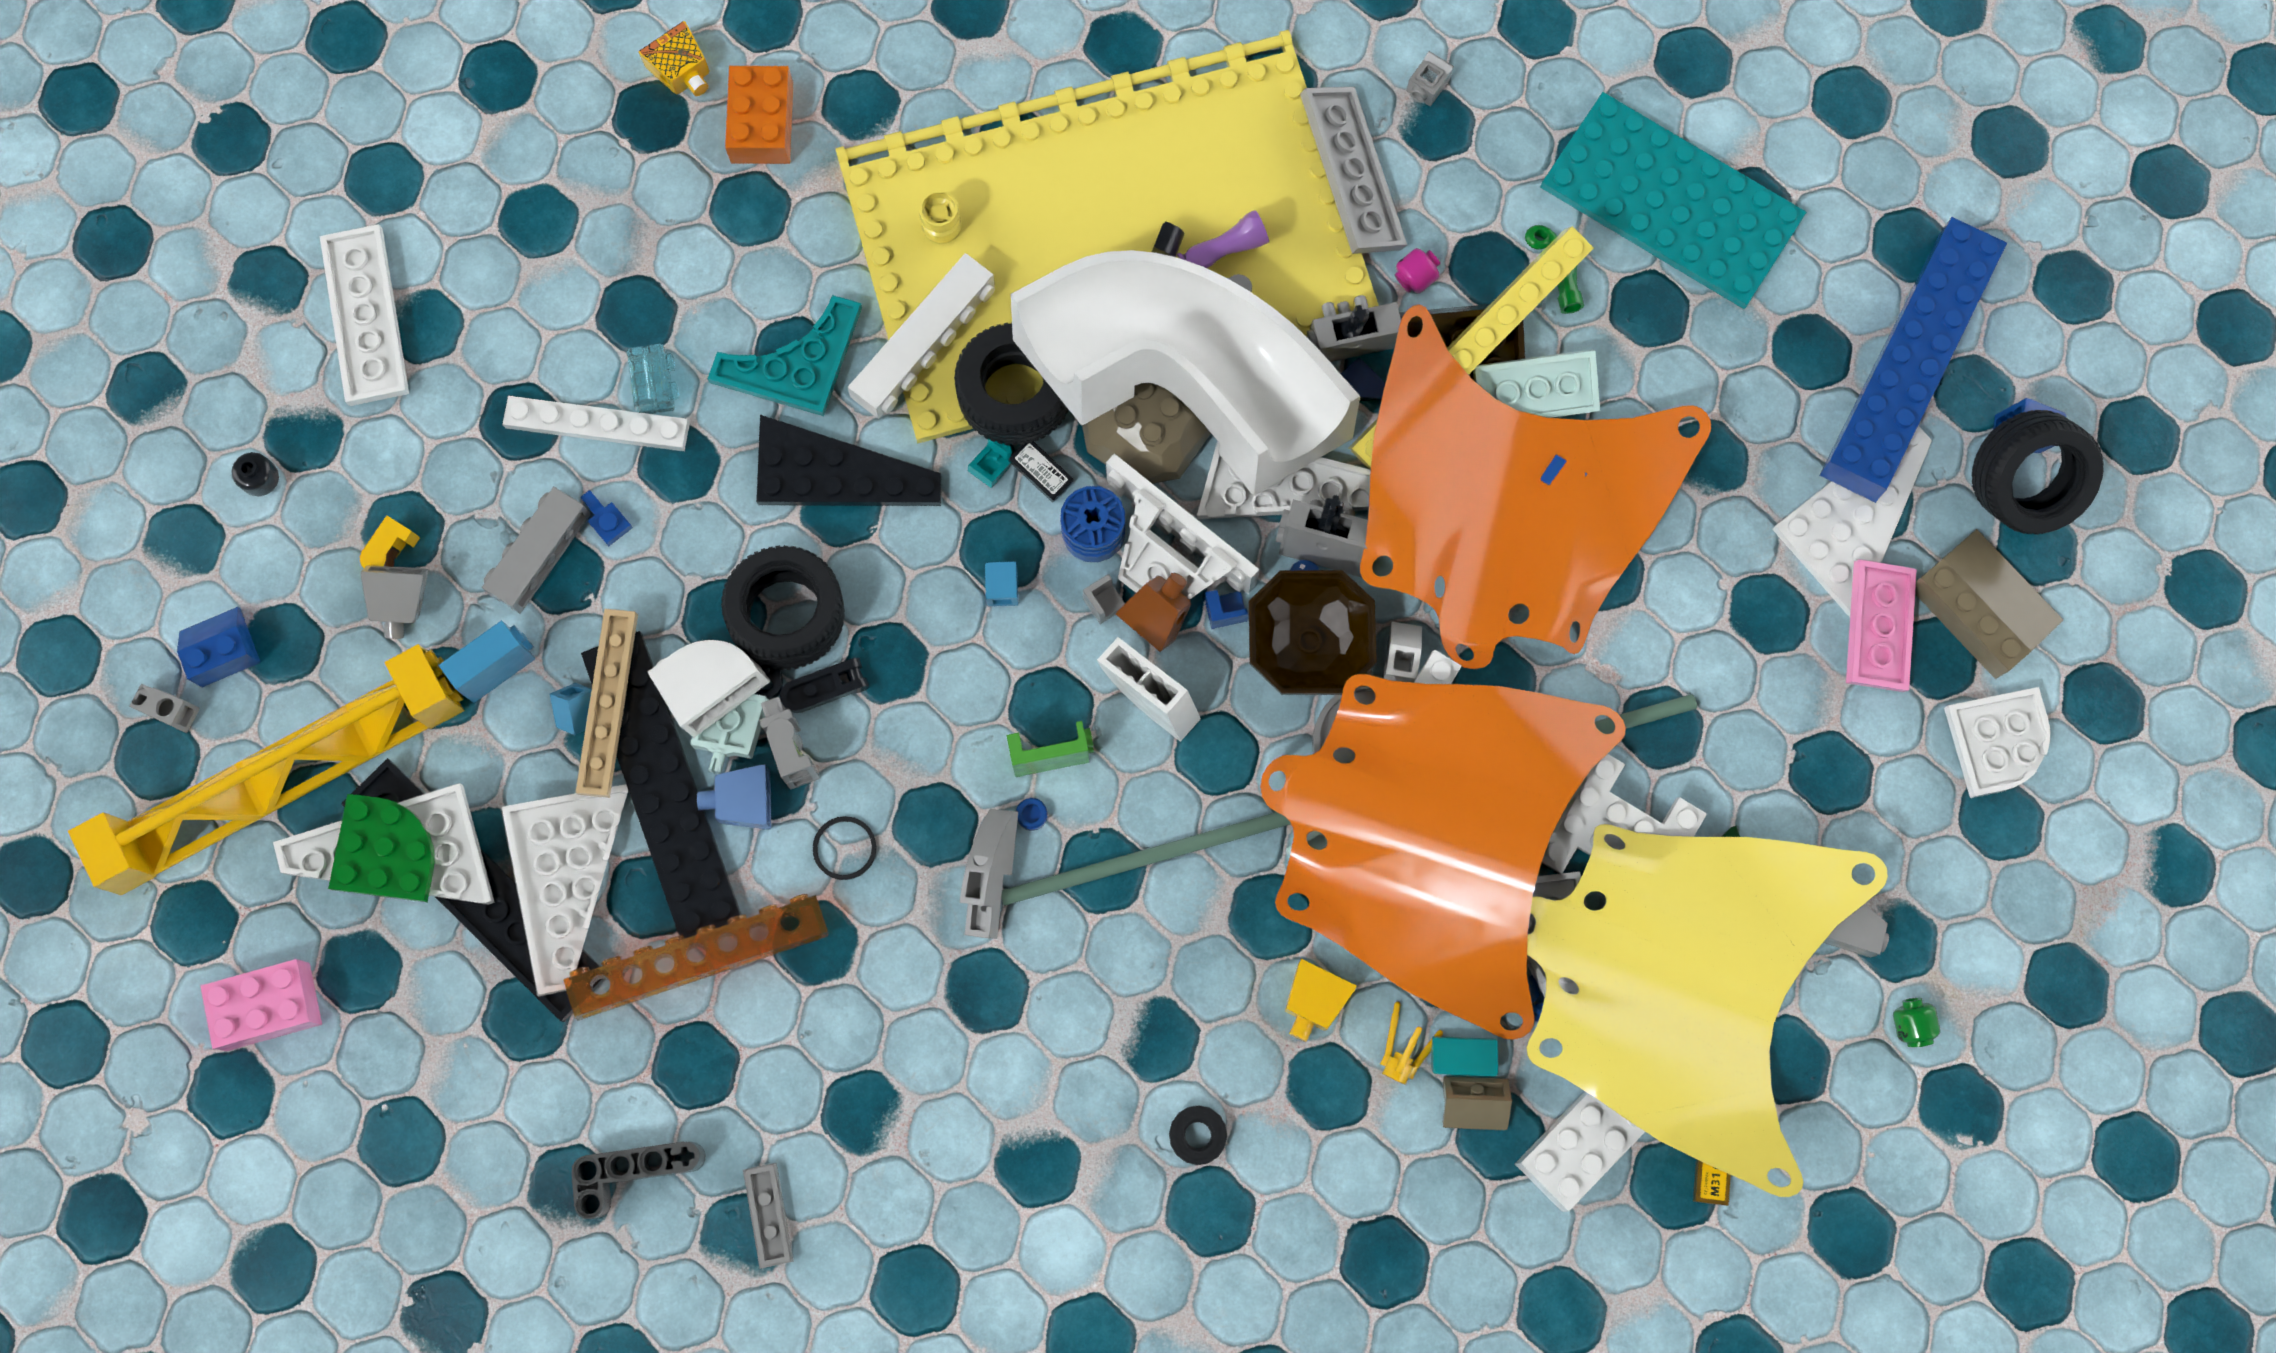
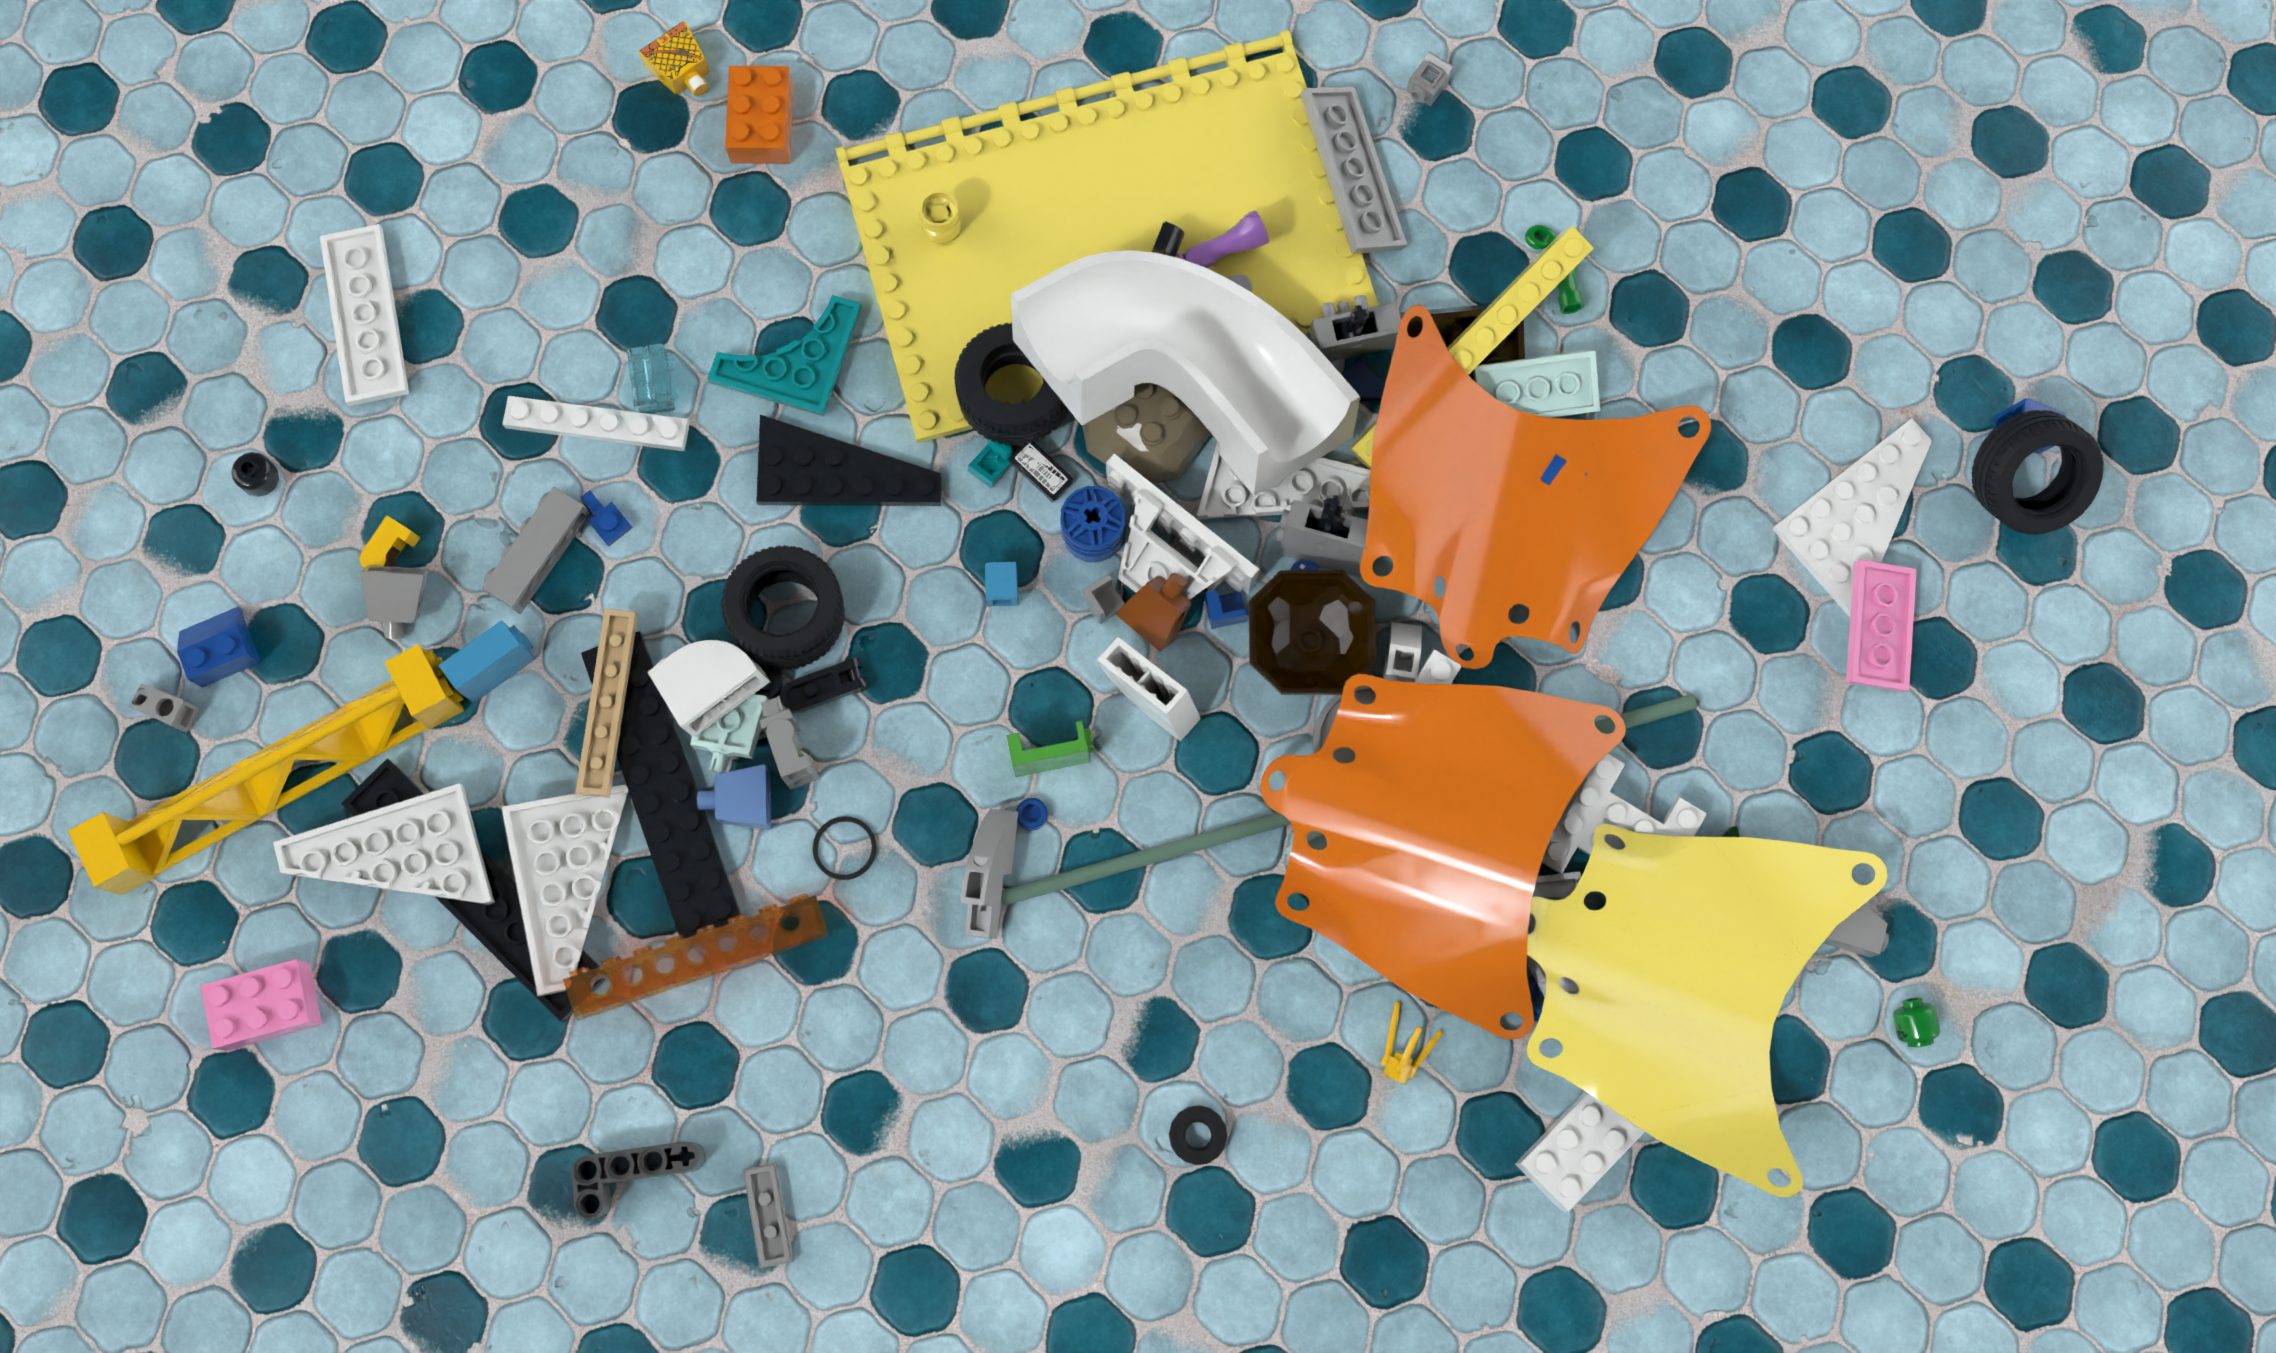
green plate [328,794,435,903] -> none
dark azure panel [550,683,592,735] -> none
white brick [848,253,995,419] -> none
yellow torso [1285,959,1357,1042] -> none
dark pink head [1394,248,1440,293] -> none
teal slope [1431,1036,1498,1076] -> none
dark tan panel [1442,1076,1512,1130] -> none
teal plate [1540,92,1807,309] -> none
tile [1693,1159,1731,1206] -> none
blue brick [1819,217,2007,503] -> none
dark tan slope [1915,529,2063,679] -> none
white plate [1944,687,2050,798] -> none

